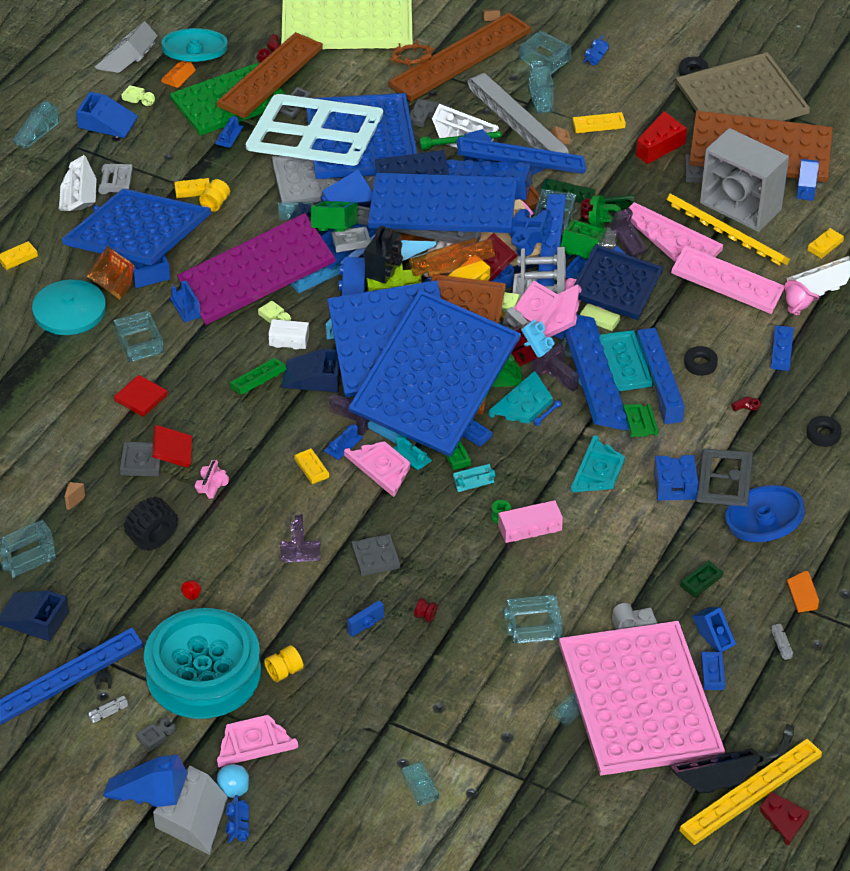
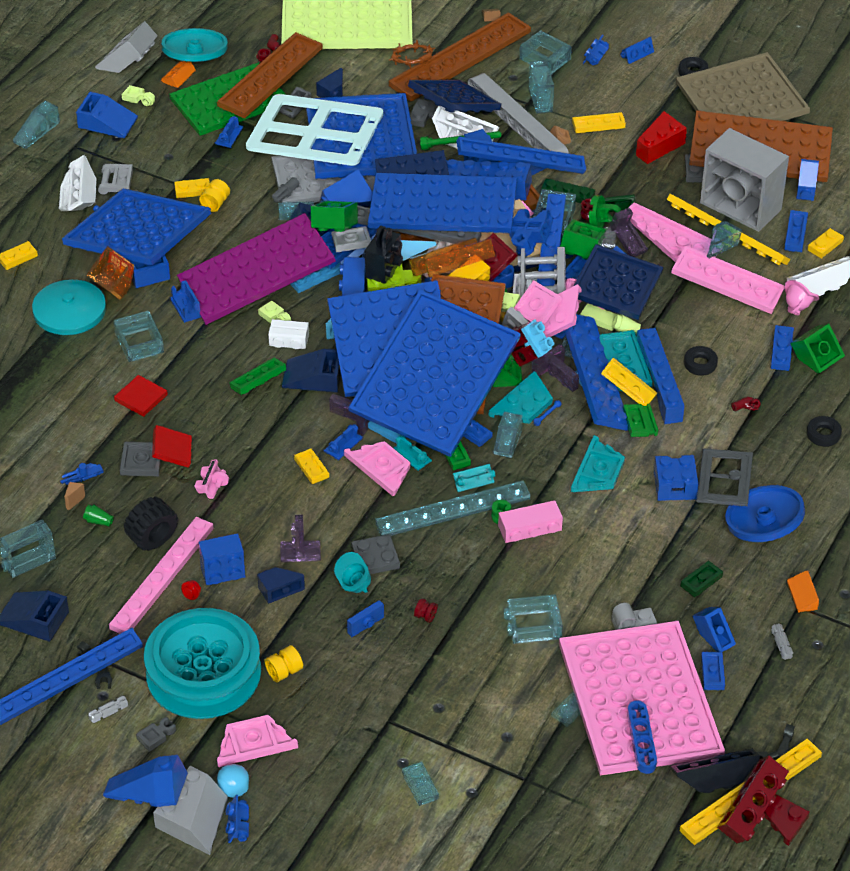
none -> blue piece [60,463,104,485]
none -> green cone [83,504,114,527]
none -> bright pink plate [109,517,214,634]
none -> blue brick [198,533,245,586]
none -> dark blue slope [257,567,305,604]
none -> dark grey axle [272,177,300,203]
none -> dark blue slope [316,68,343,98]
none -> teal piece [334,552,371,593]
none -> clear light blue plate [375,481,530,536]
none -> dark blue plate [408,80,502,113]
none -> clear light blue slope [493,412,523,458]
none -> yellow plate [601,358,657,406]
none -> yellowish green cone [612,314,641,334]
none -> blue hinge [620,37,654,64]
none -> blue beam [627,700,657,774]
none -> clear light blue slope [707,221,742,259]
none -> dark red brick [717,755,789,844]
none -> blue plate [784,210,808,252]
none -> green slope [790,323,845,373]

